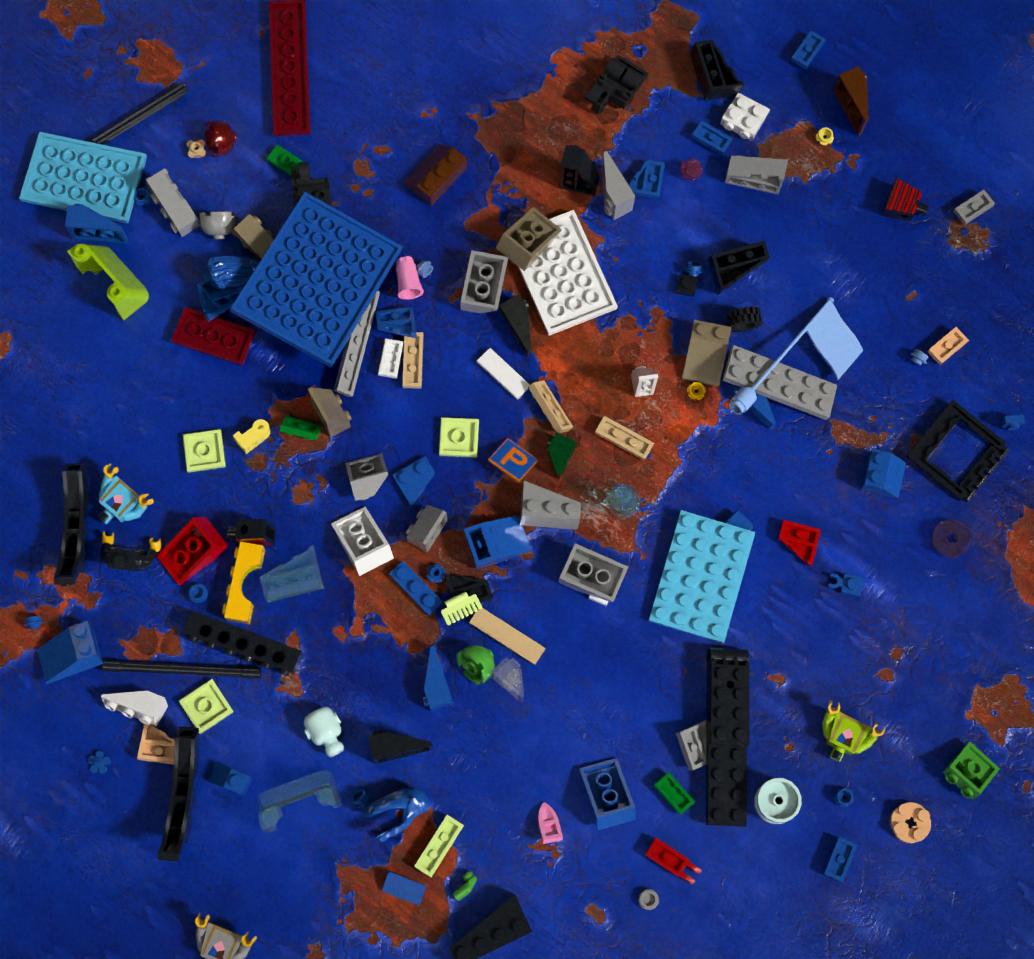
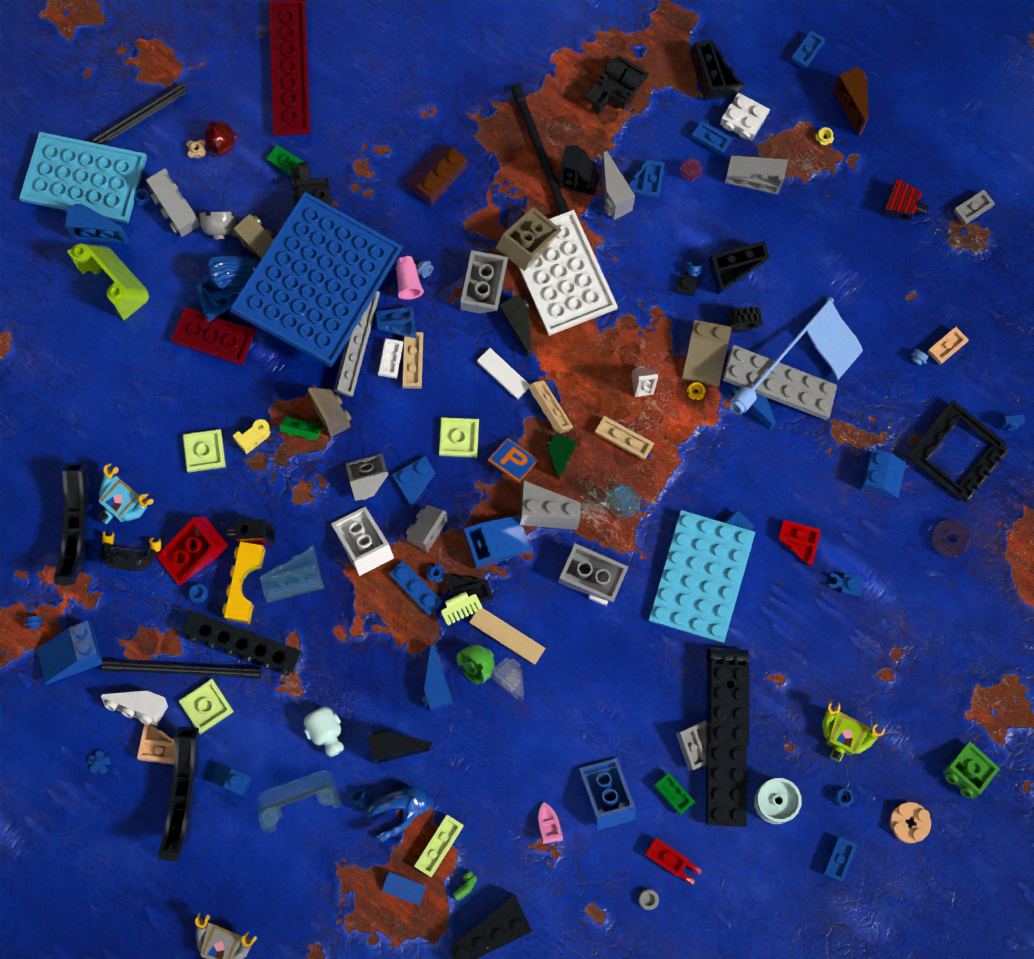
none -> black piece [511,84,569,215]

